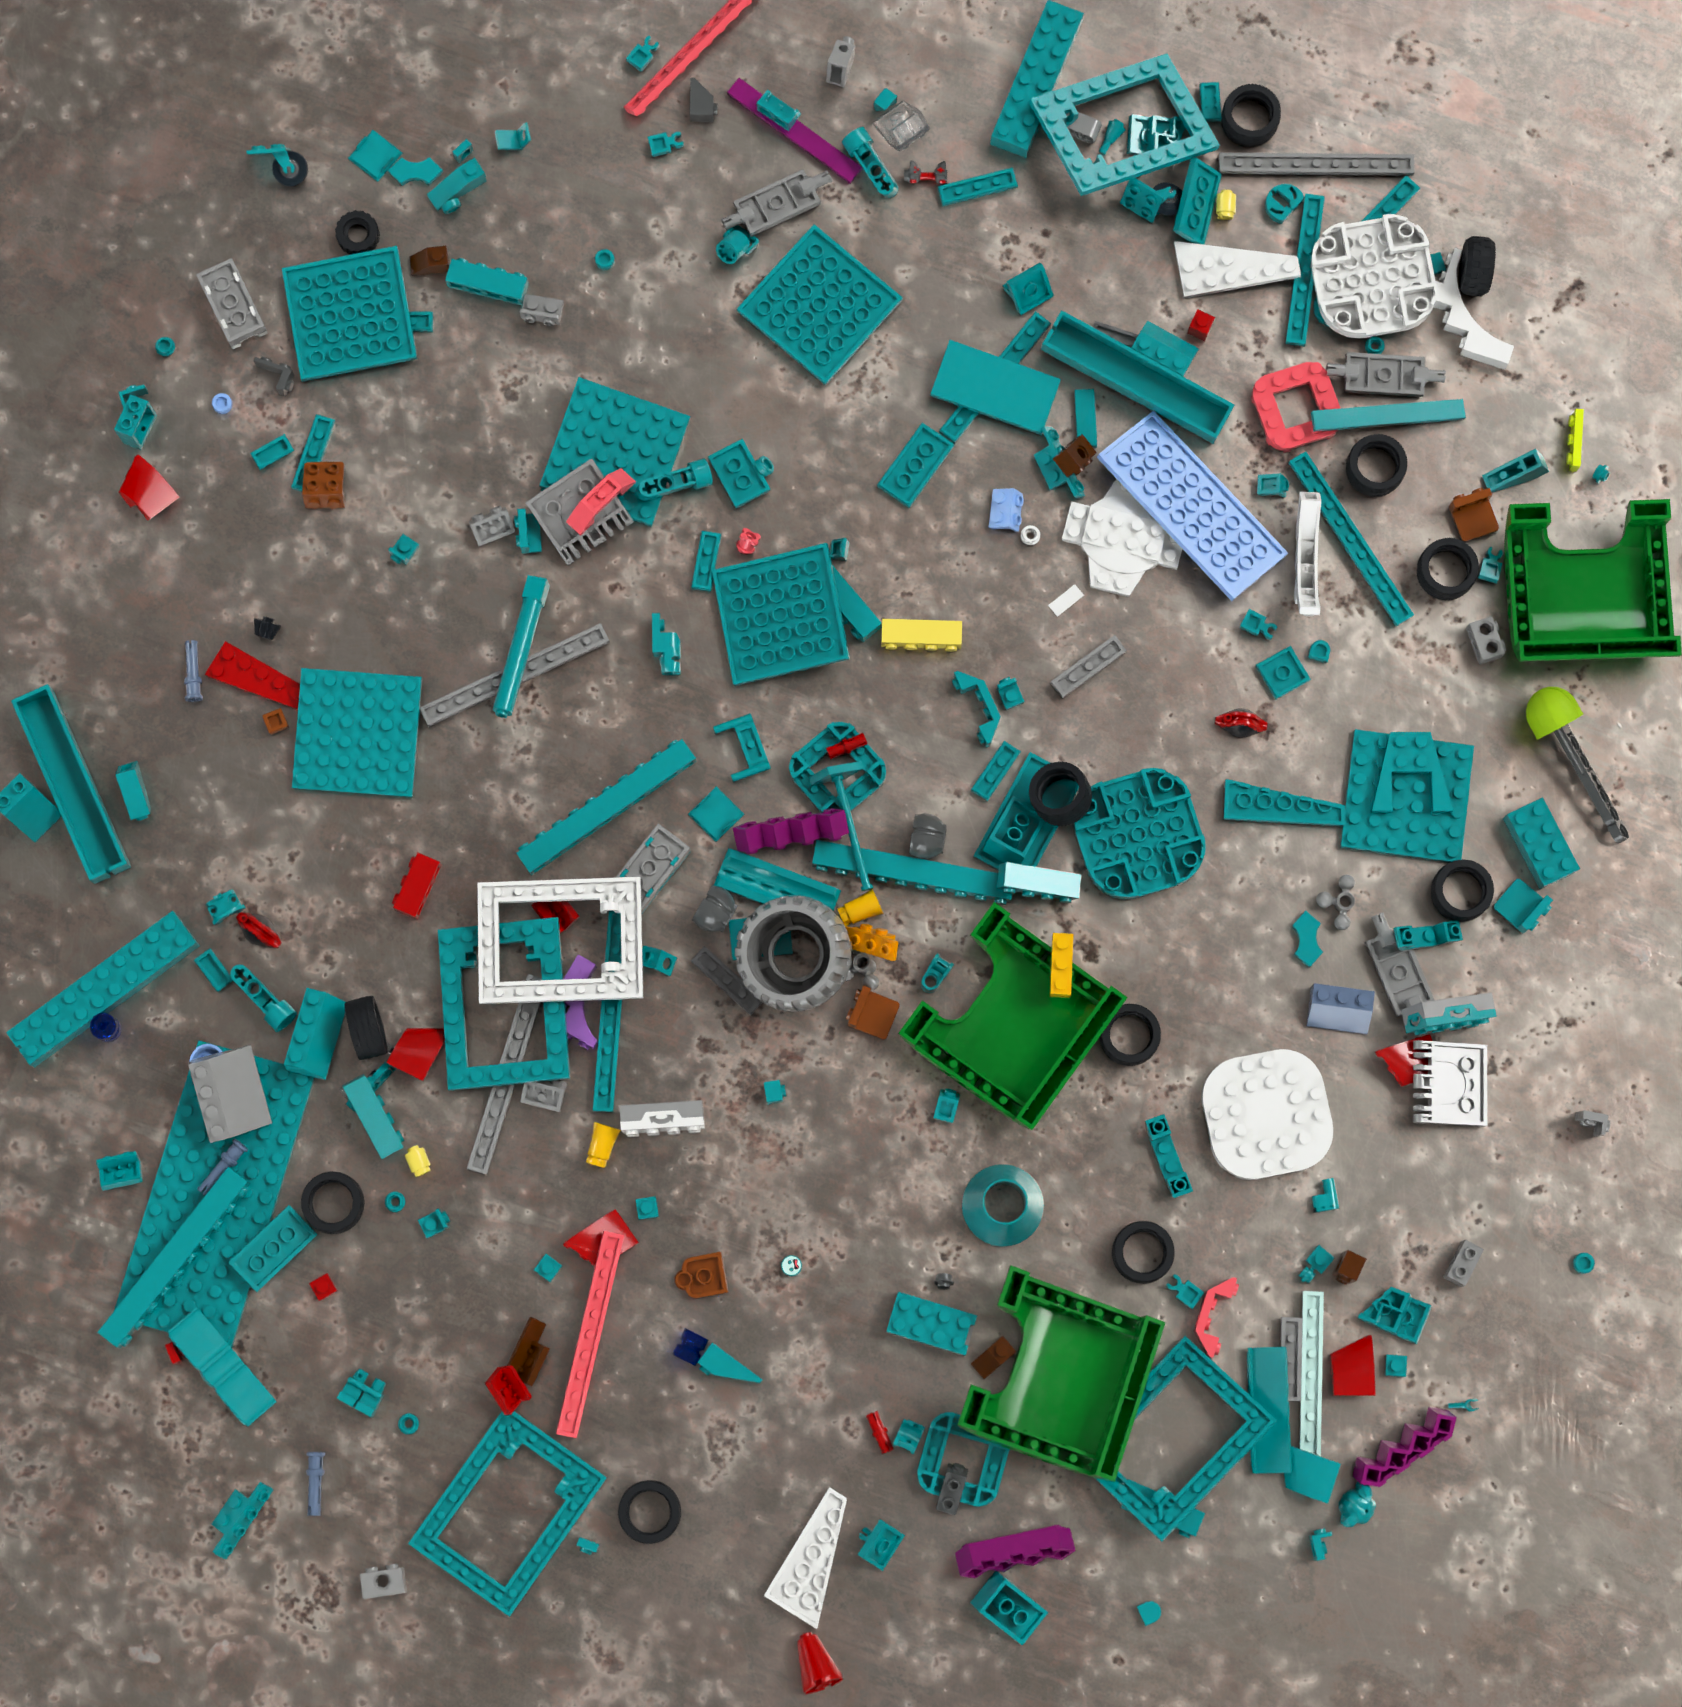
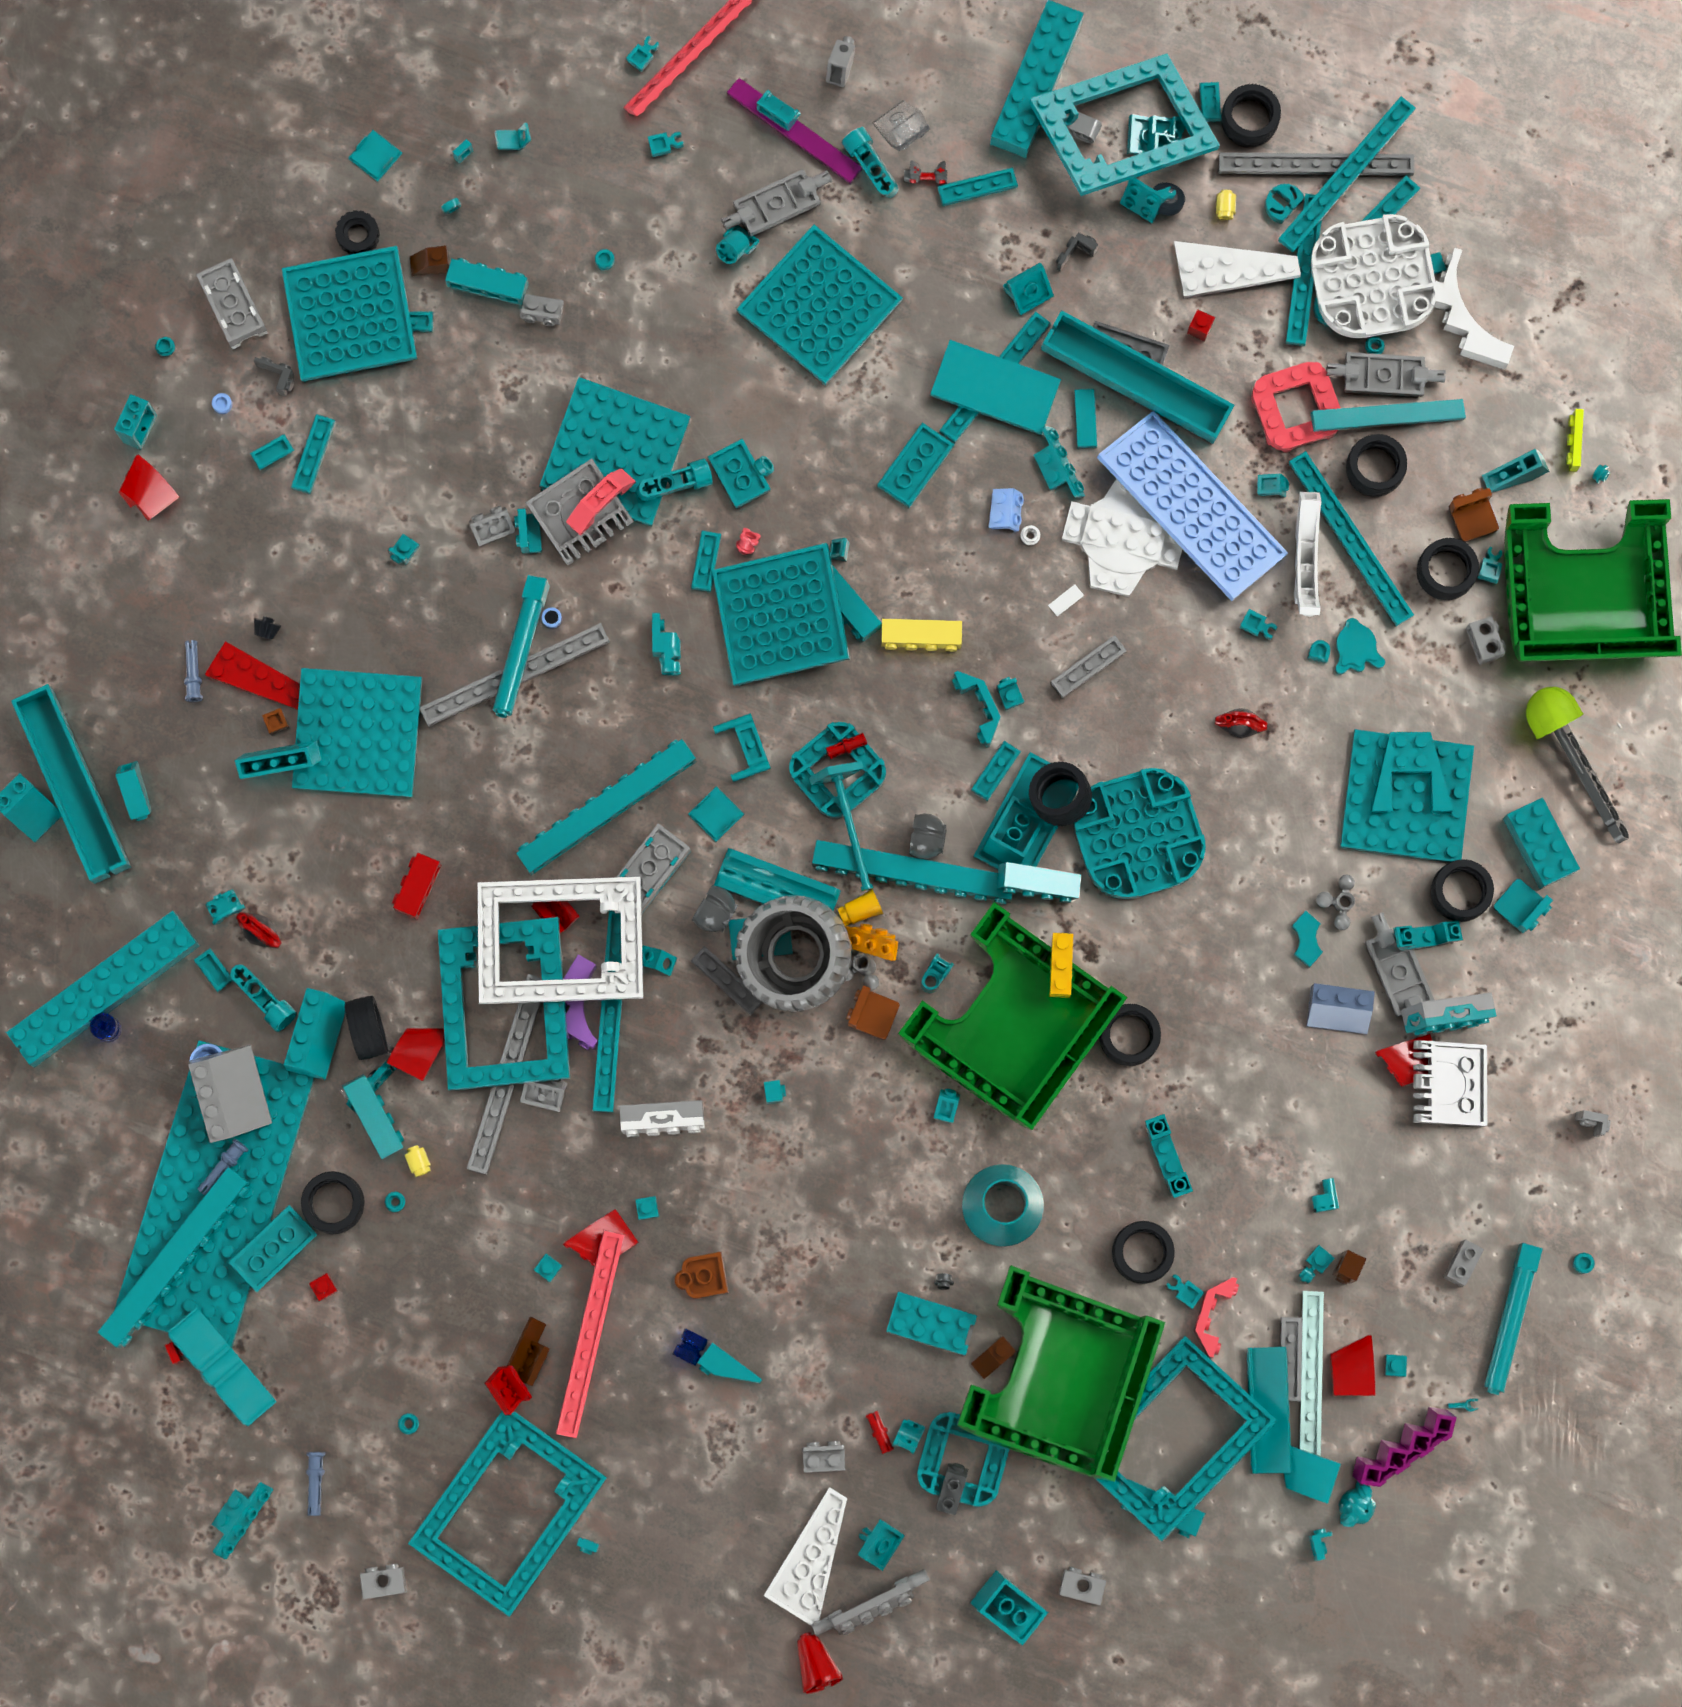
teal bracket [96,1151,143,1191] -> none
teal bracket [118,384,149,409] -> none
plate [246,144,308,186] -> none
dark orange bracket [302,462,345,509] -> none
teal hips [337,1368,386,1418] -> none
teal tile [388,157,443,186] -> none
teal bracket [418,1208,451,1239] -> none
teal slope [427,157,487,211] -> none
yellow plant [586,1122,621,1168] -> none
black tyre [618,1480,681,1544] -> none
dark grey slope [690,77,718,122] -> none
magenta brick [733,808,849,854] -> none
tile [781,1255,802,1276] -> none
teal slope [874,88,897,111] -> none
magenta brick [955,1525,1076,1579] -> none
reddish brown brick [1053,434,1097,477] -> none
teal cone [1099,119,1126,155] -> none
teal slope [1131,321,1199,377] -> none
teal tile [1136,1601,1161,1626] -> none
teal plate [1173,158,1222,245] -> none
white plate [1201,1049,1333,1180] -> none
teal wing [1223,779,1345,826] -> none
teal tile [1256,645,1311,700] -> none
teal slope [1358,1287,1432,1344] -> none
black tyre [1458,236,1496,296] -> none
none -> teal brick [235,741,322,779]
none -> tile [542,608,562,629]
none -> light grey bracket [803,1441,845,1473]
none -> light grey plate [811,1569,930,1636]
none -> dark grey bracket [1056,232,1098,271]
none -> light grey brick [1059,1567,1106,1605]
none -> teal plate [1278,96,1416,252]
none -> teal tile [1335,618,1385,674]
none -> teal brick [1484,1243,1543,1396]

